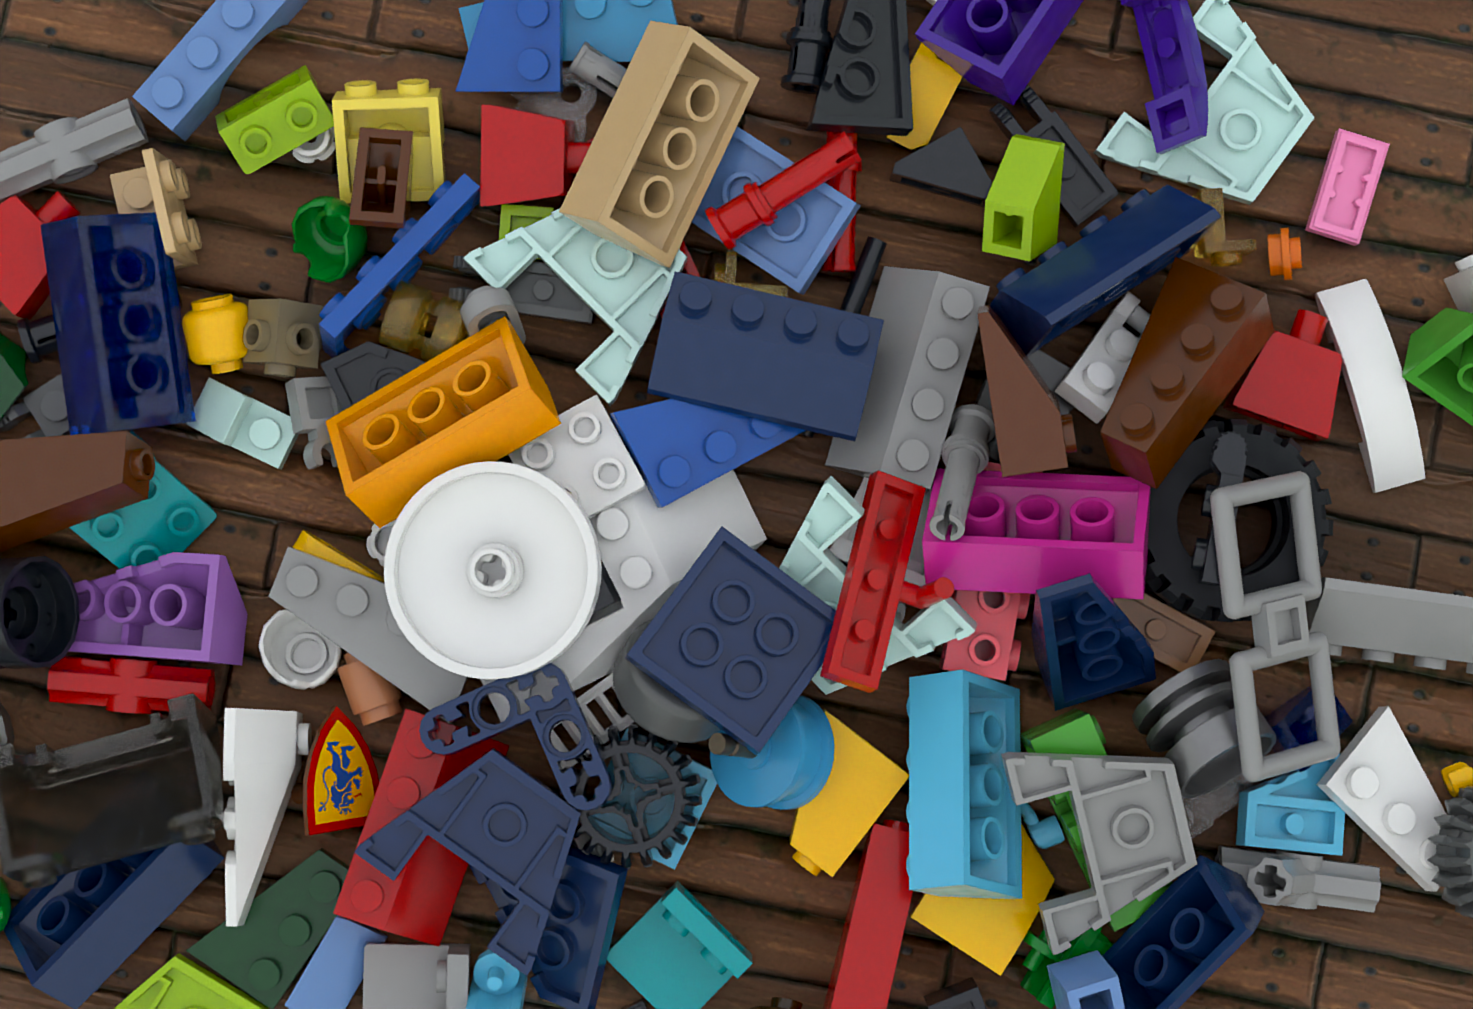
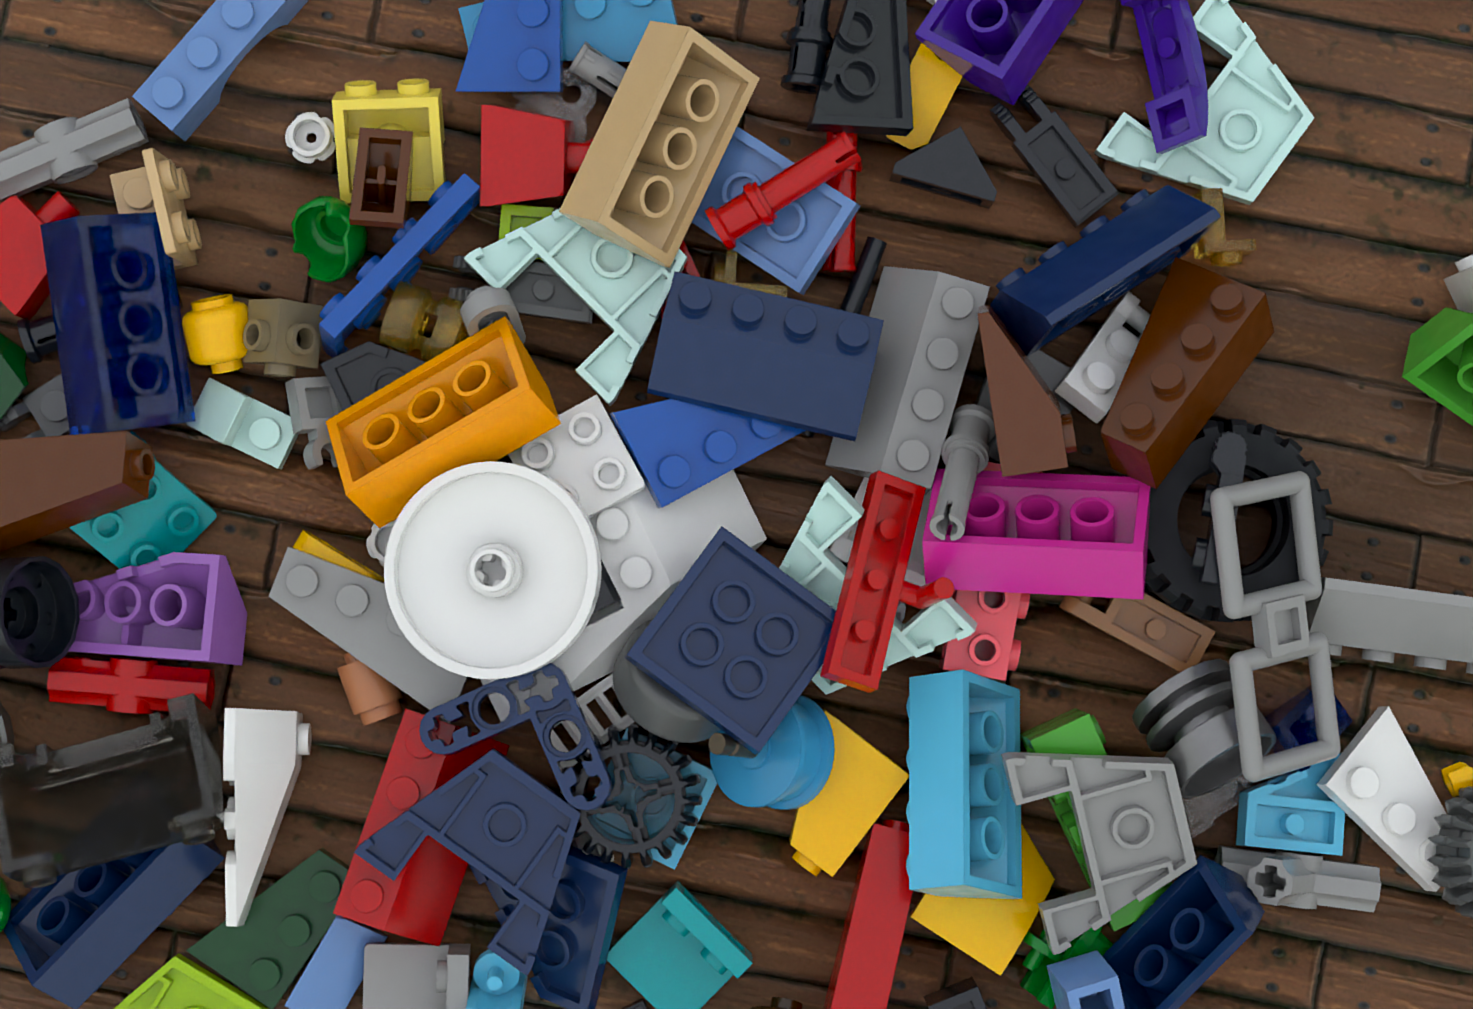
lime bracket [215,65,334,174] -> none
white hair [258,609,343,690] -> none
shield [291,706,379,835] -> none
lime slope [982,134,1065,261] -> none
medium azure hand [1021,803,1065,849] -> none
dark blue wedge [1031,573,1156,711] -> none
red torso [1223,309,1342,441] -> none
orange plate [1268,227,1302,280] -> none
bright pink plate [1305,128,1390,246] -> none
white slope [1314,279,1425,493] -> none

